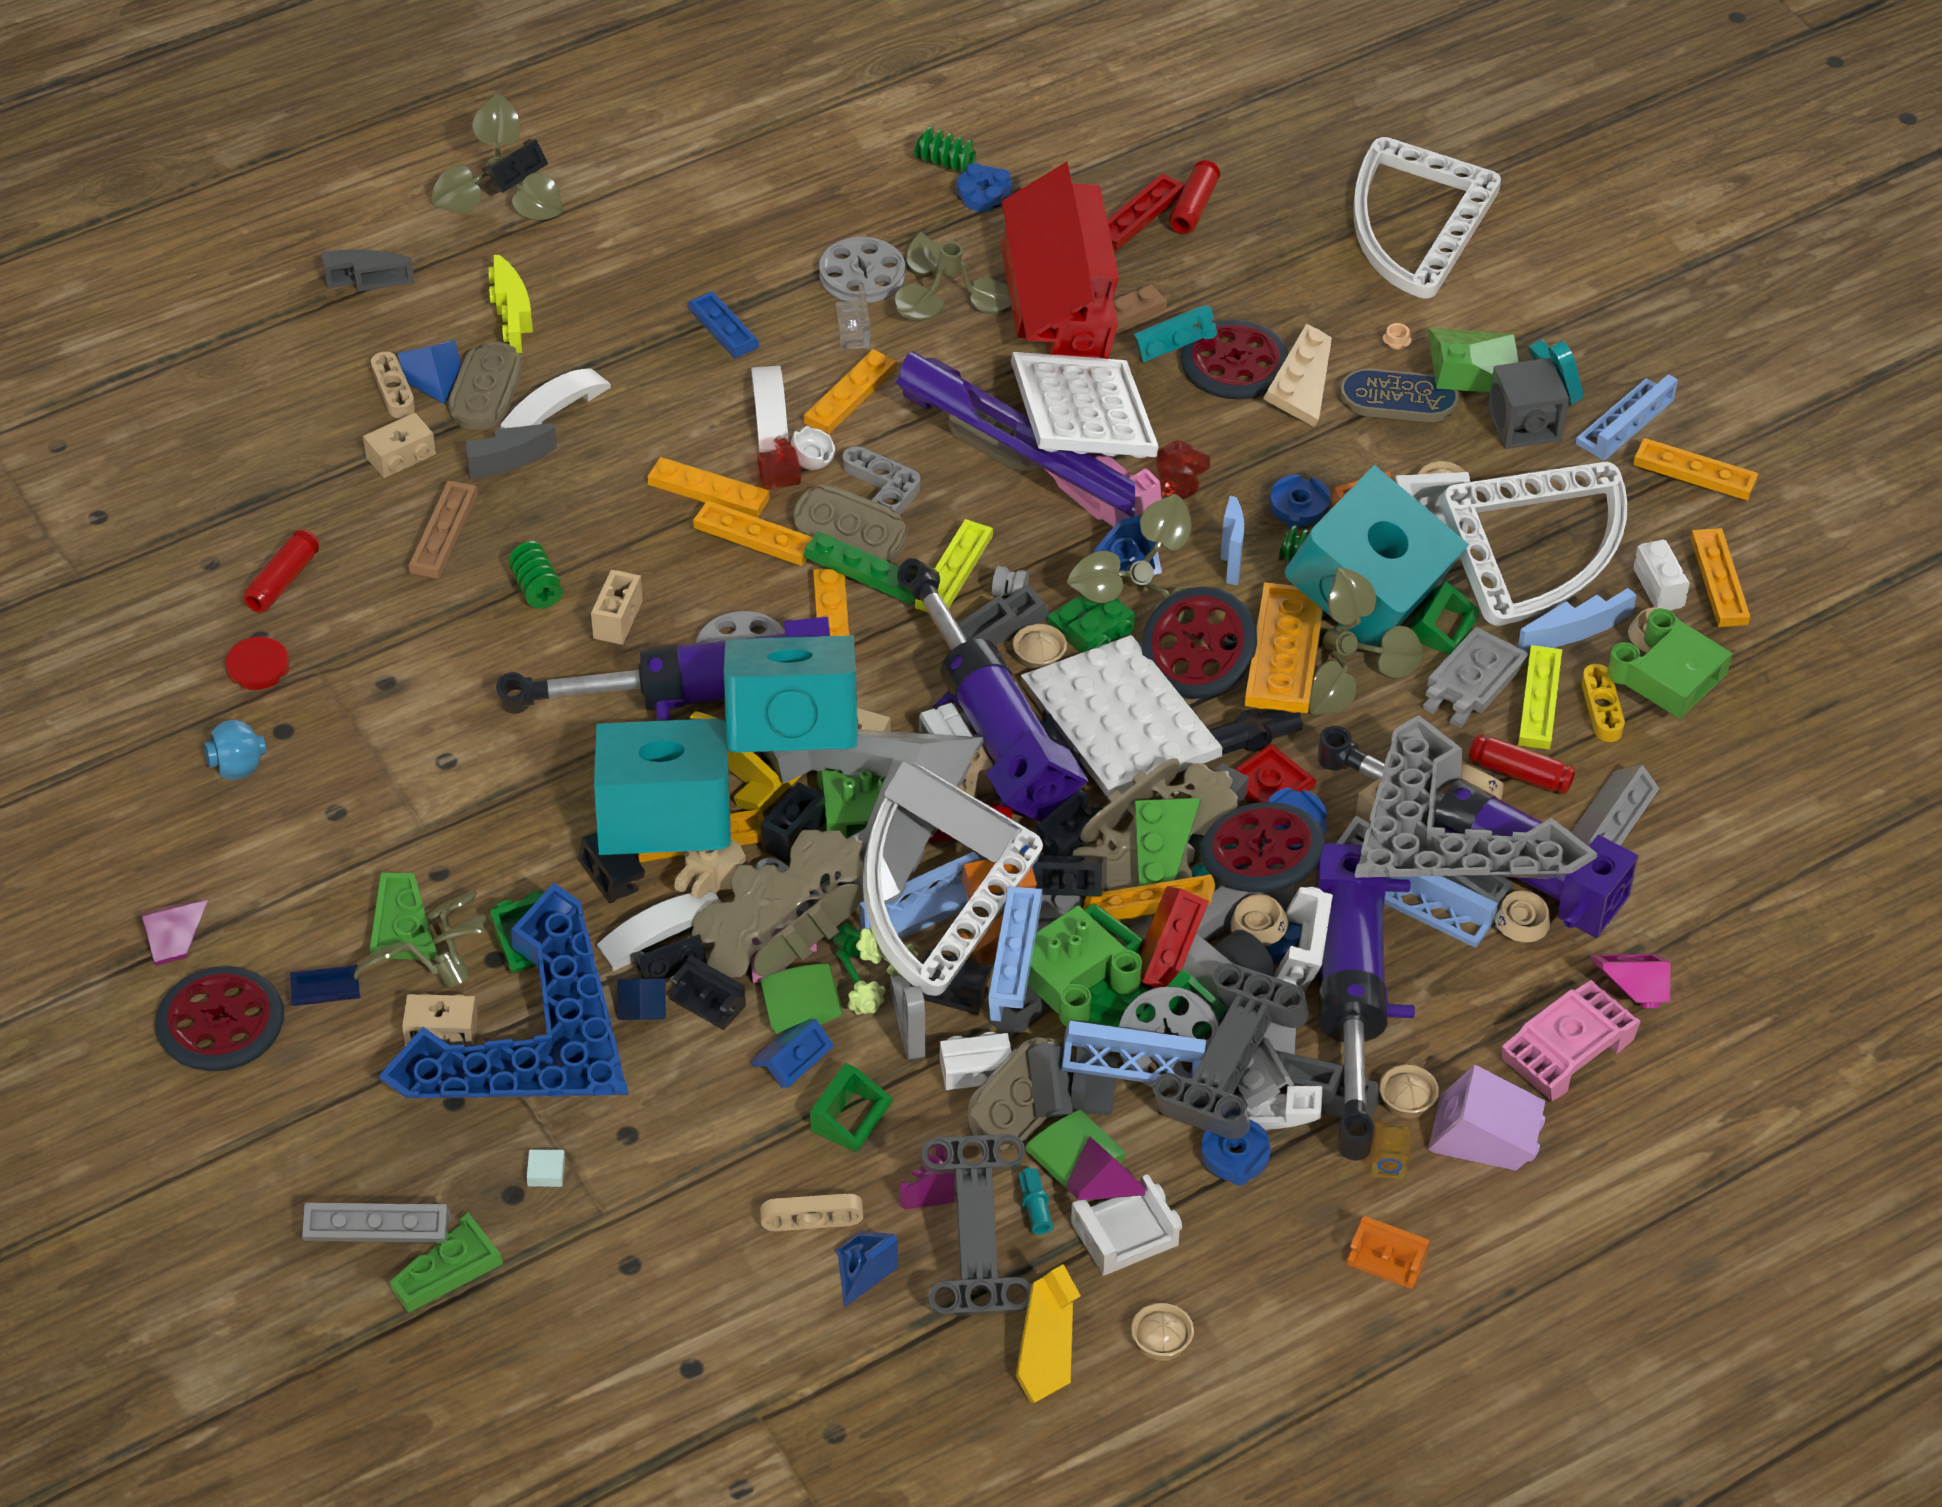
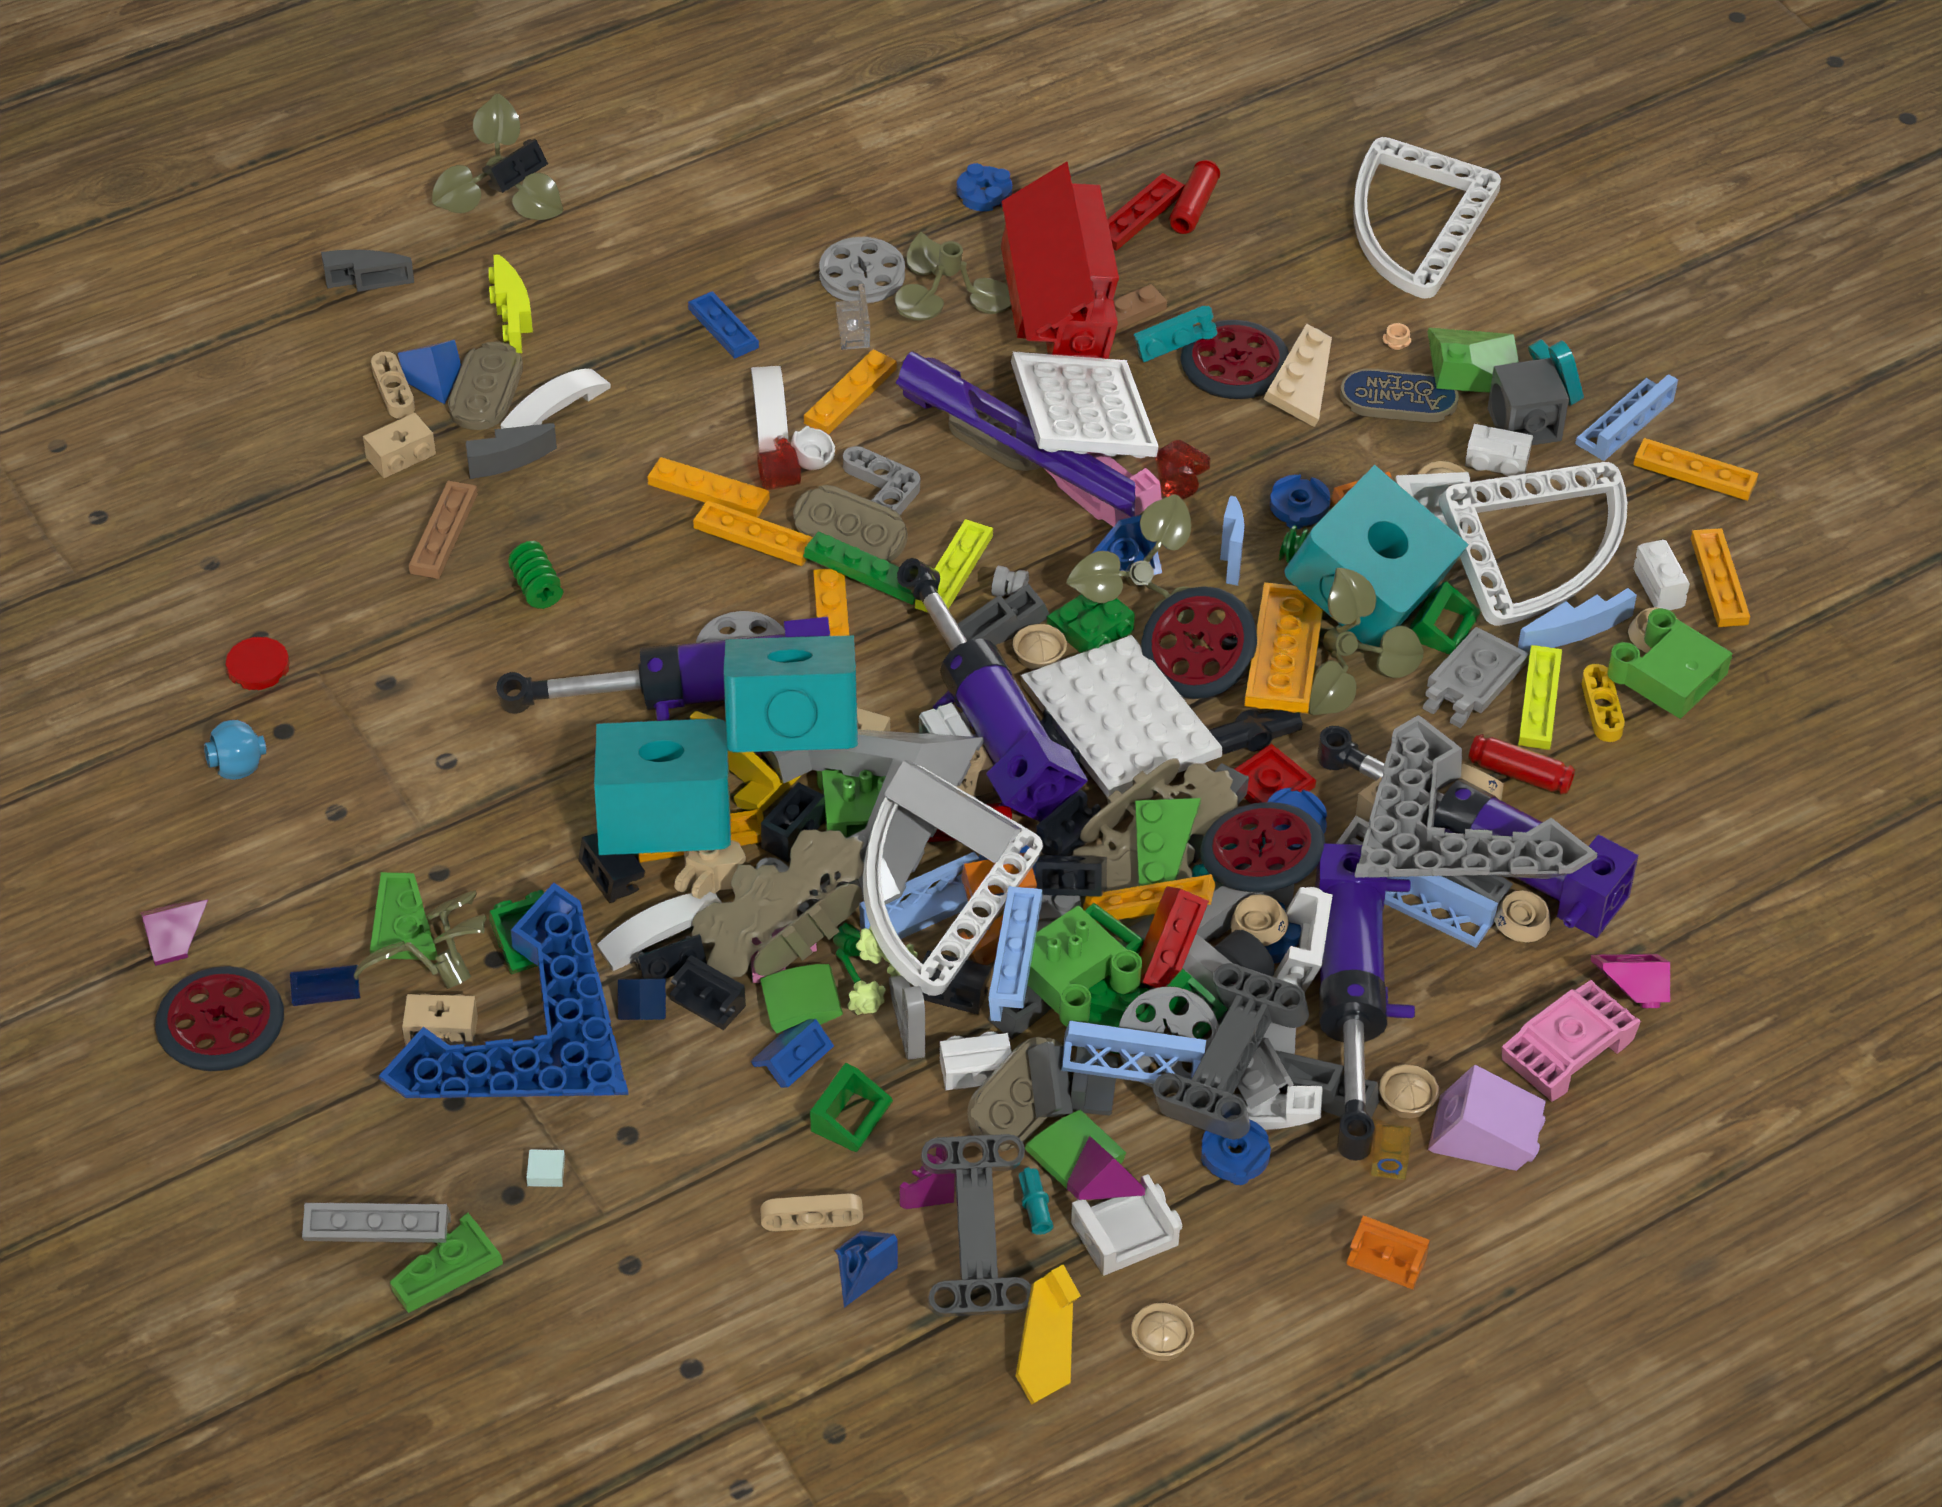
red axle [243,529,319,613] -> none
tan brick [591,569,643,645] -> none
green piece [914,126,976,173] -> none
light grey panel [1571,765,1660,846] -> none
none -> white brick [1465,424,1533,476]

